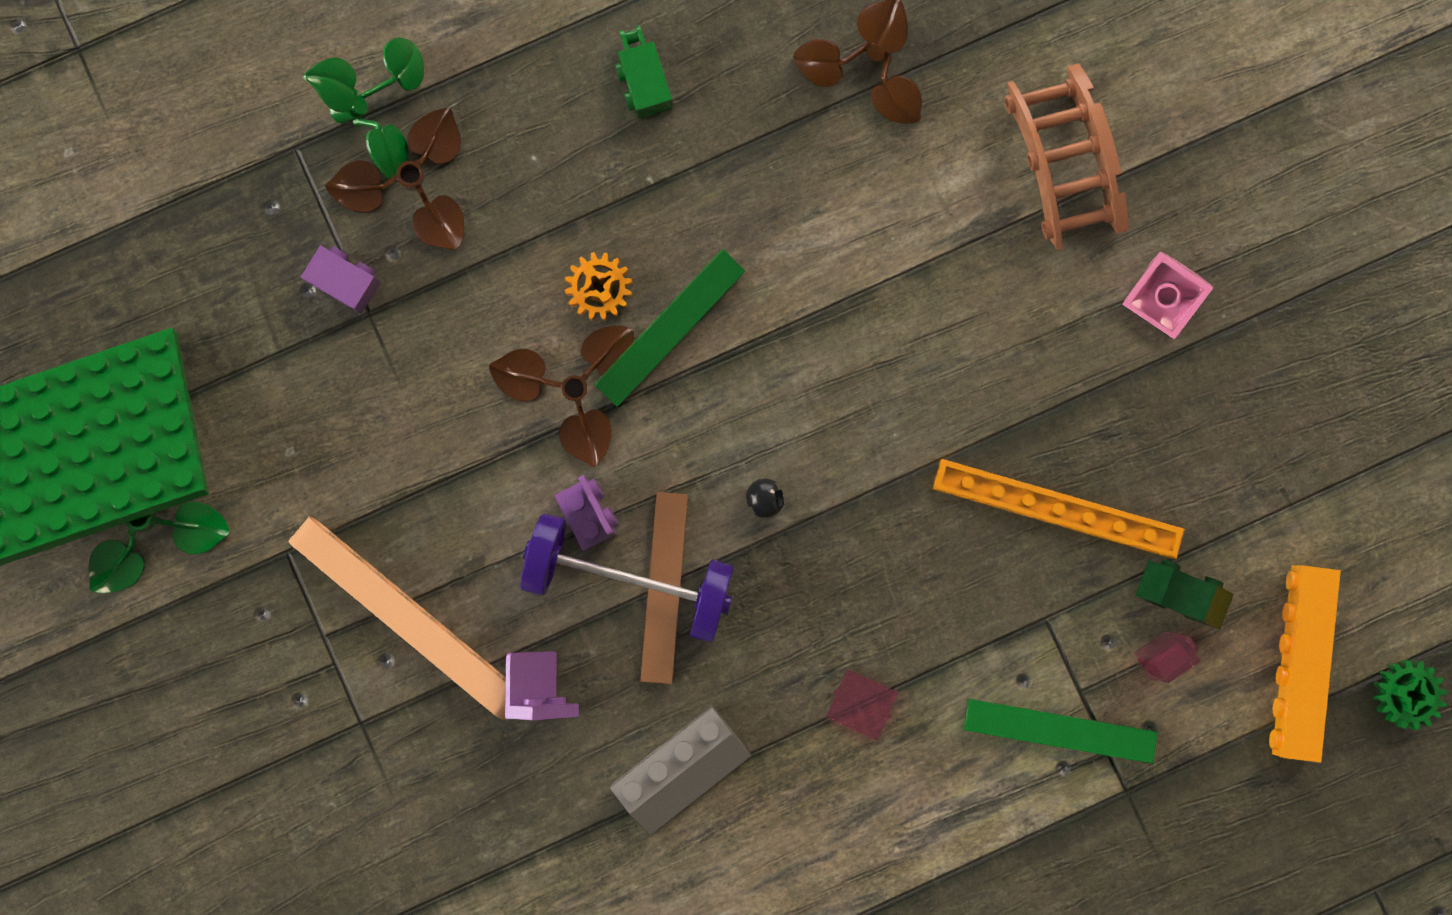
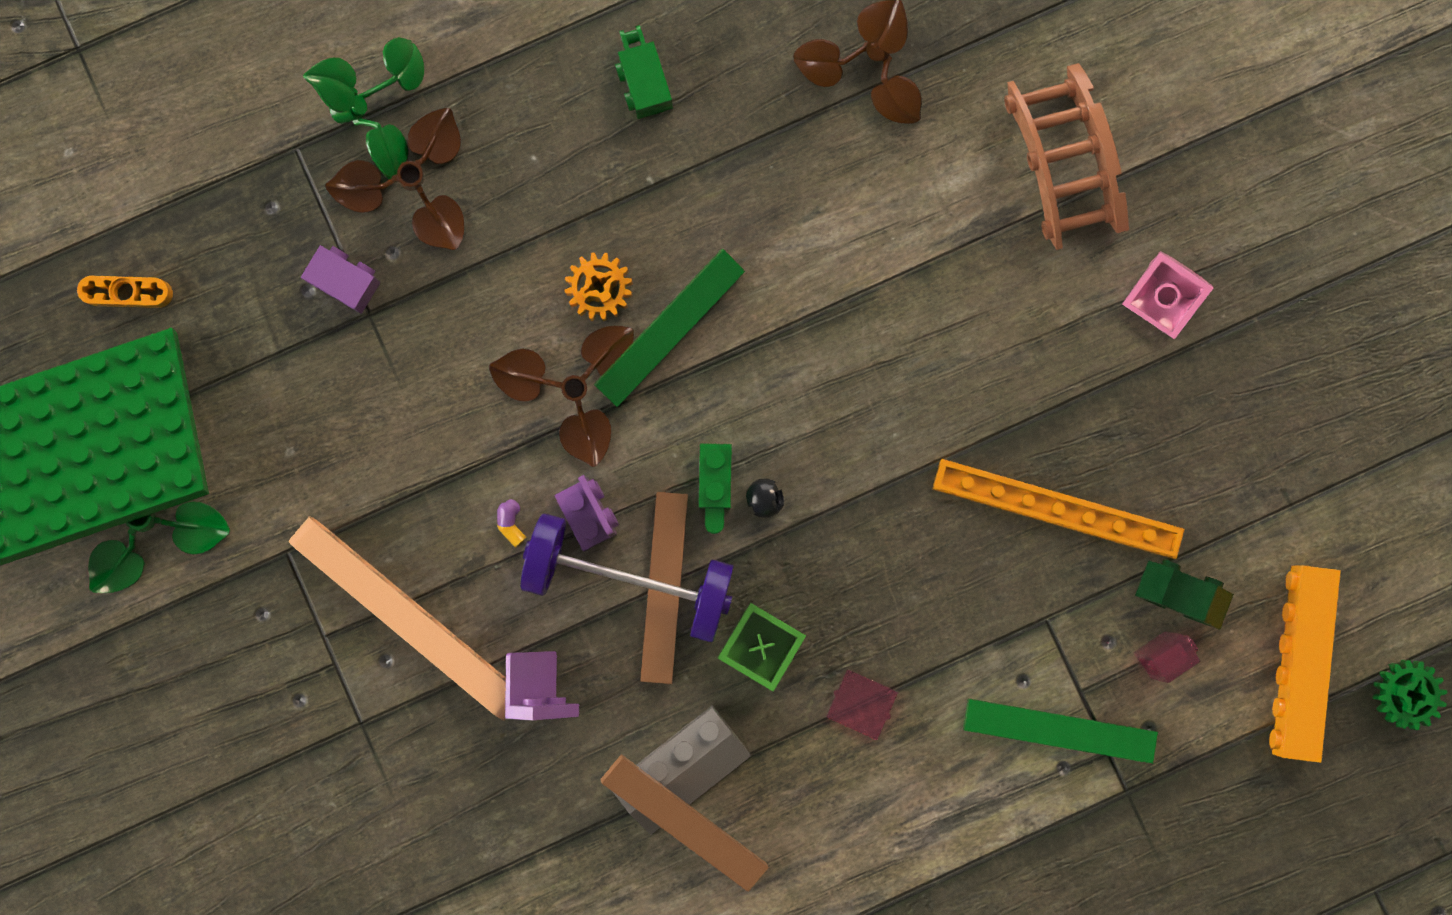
none -> light orange beam [77,276,173,308]
none -> arm [497,499,527,548]
none -> medium nougat tile [600,754,769,892]
none -> green brick [699,443,732,534]
none -> bright green brick [718,602,806,692]

